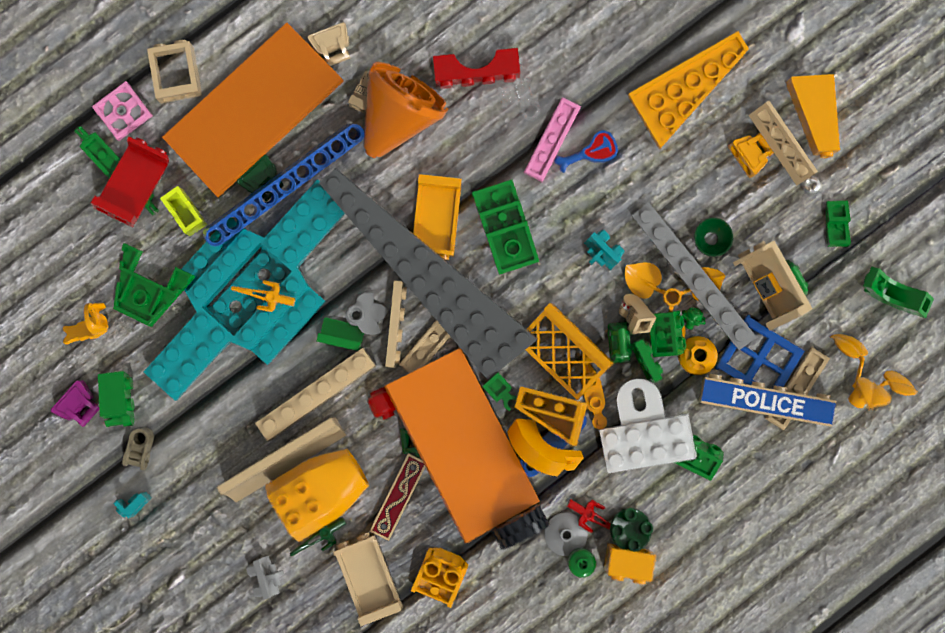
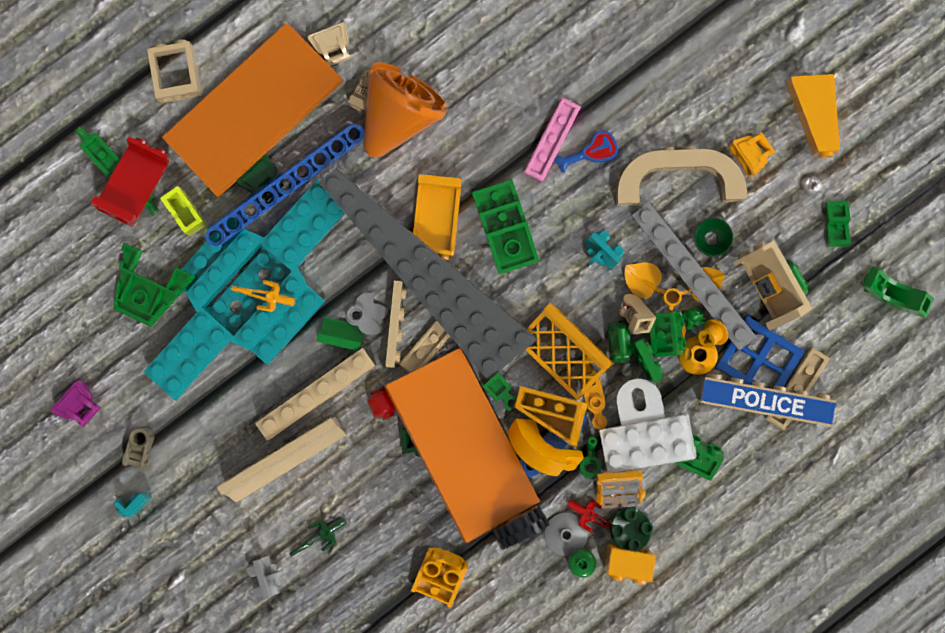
light orange hair [63,303,108,345] -> none
bright pink piece [92,81,153,141] -> none
green hinge [98,371,135,427] -> none
light orange animal [265,449,369,542] -> none
tan panel [333,532,403,626] -> none
tile [370,453,425,541] -> none
red arch [433,48,520,89] -> none
light orange wing [627,31,749,150] -> none
tan fence [748,101,818,186] -> none
light orange plant [830,334,918,409] -> none
none -> green plate [579,437,602,479]
none -> piece [596,470,646,509]
none -> tan arch [616,146,747,206]
none -> light orange piece [698,319,729,348]

